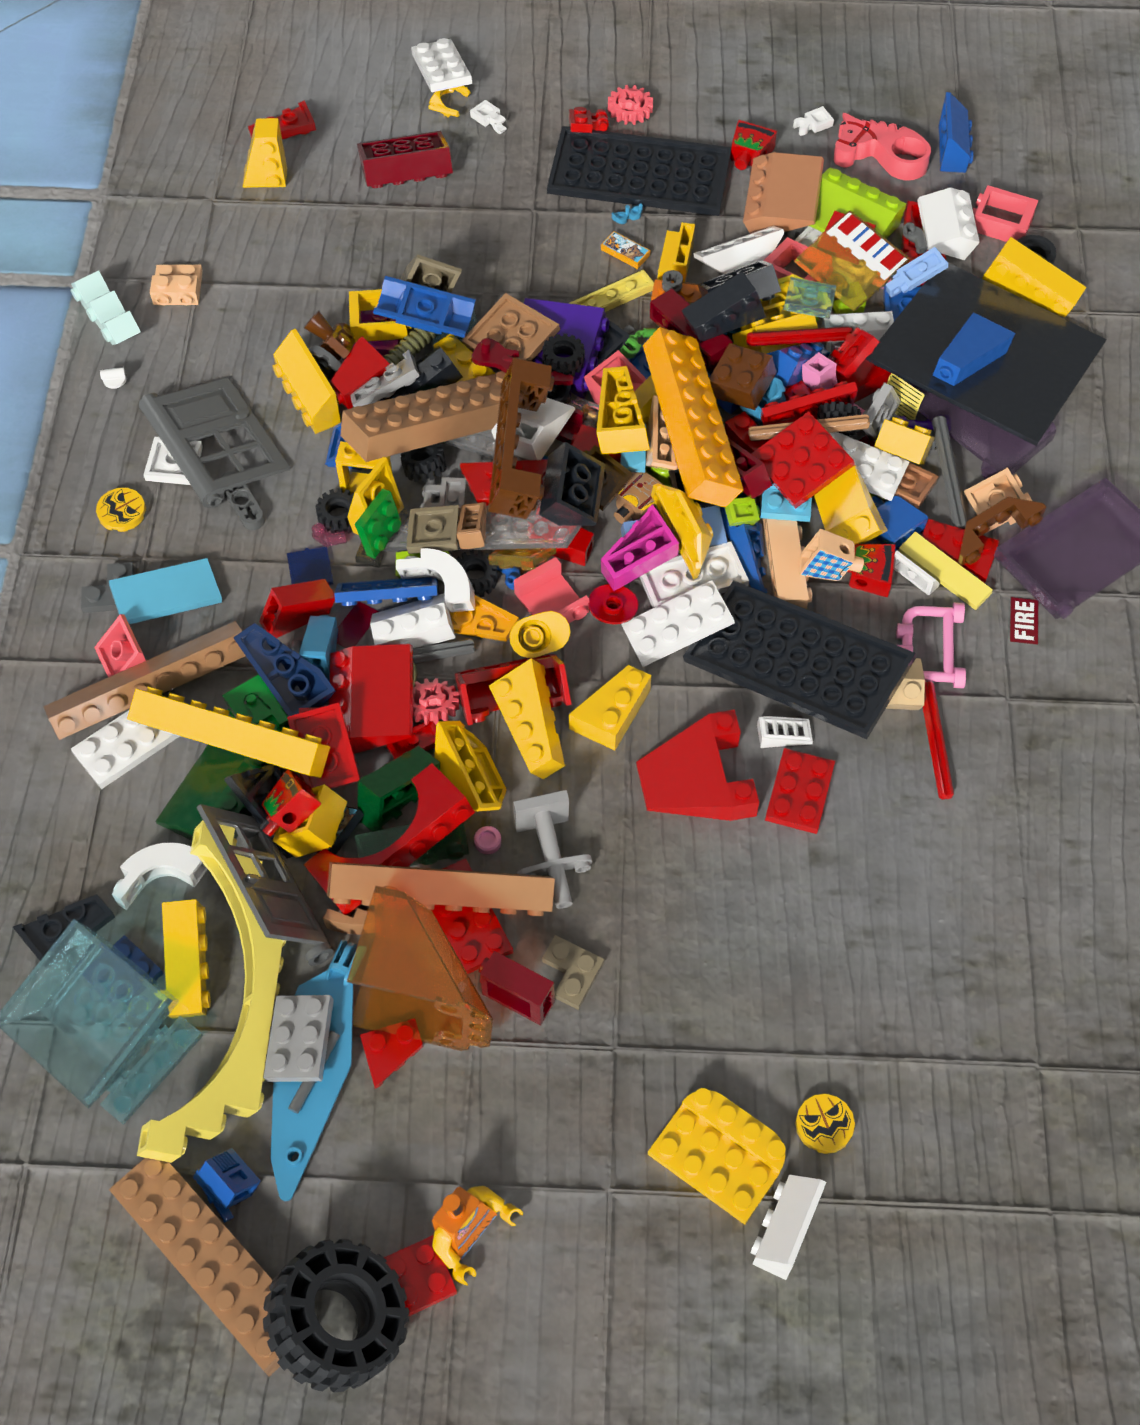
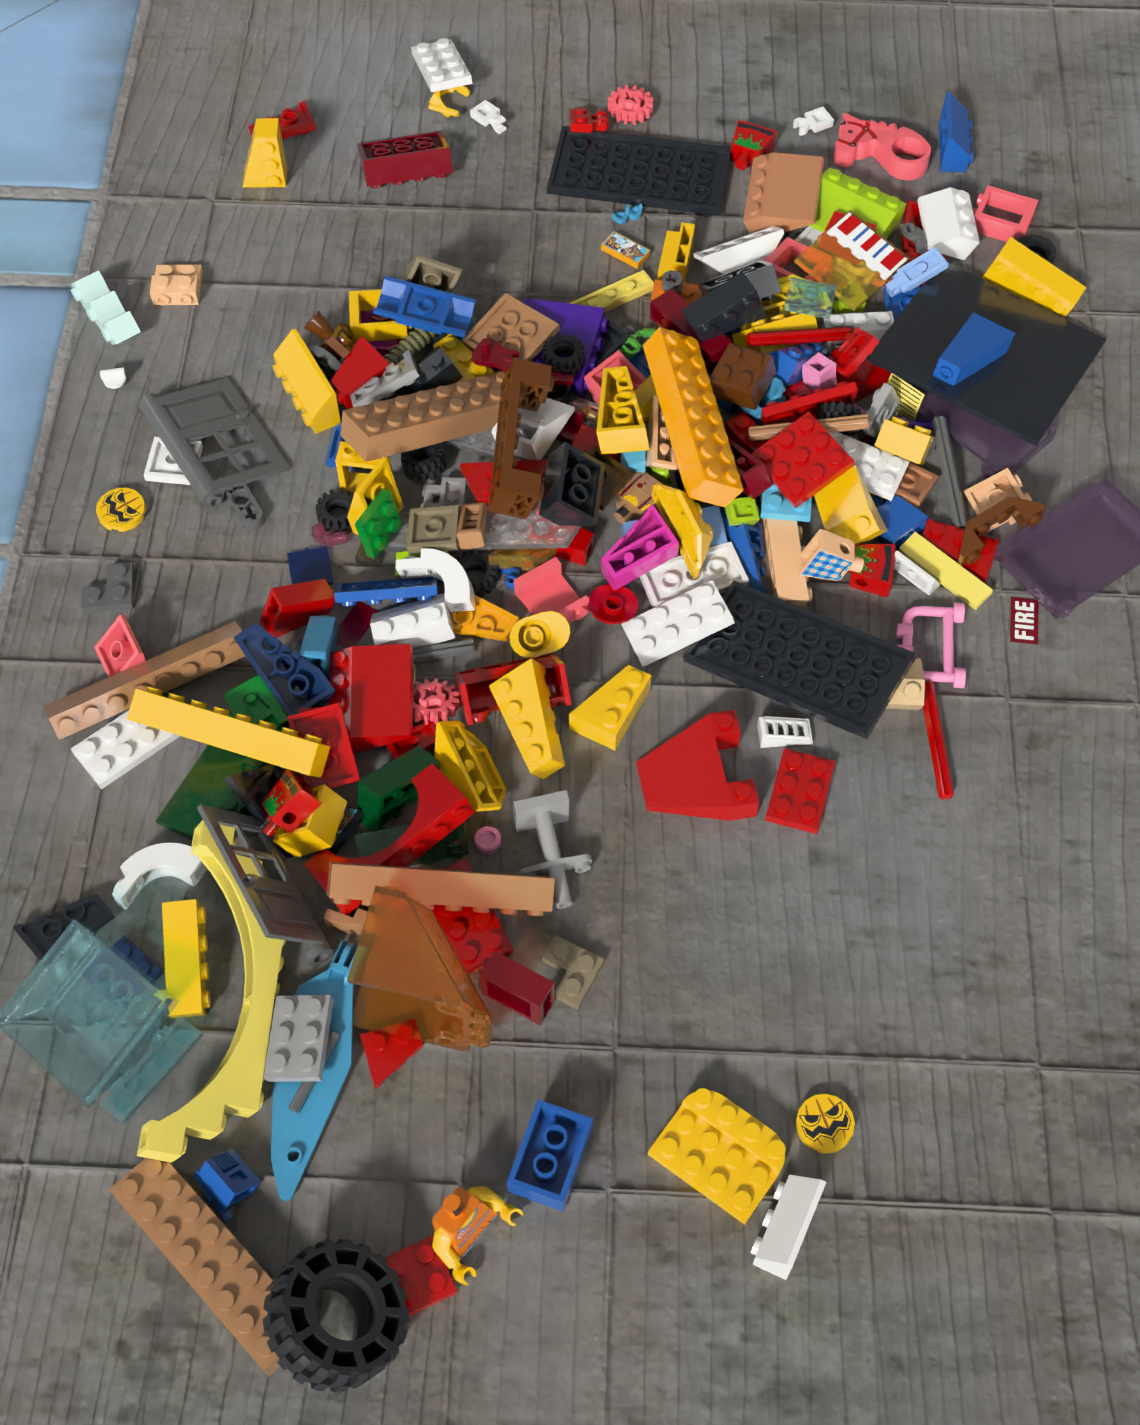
medium azure tile [109,558,222,624] -> none
none -> blue brick [507,1099,593,1212]

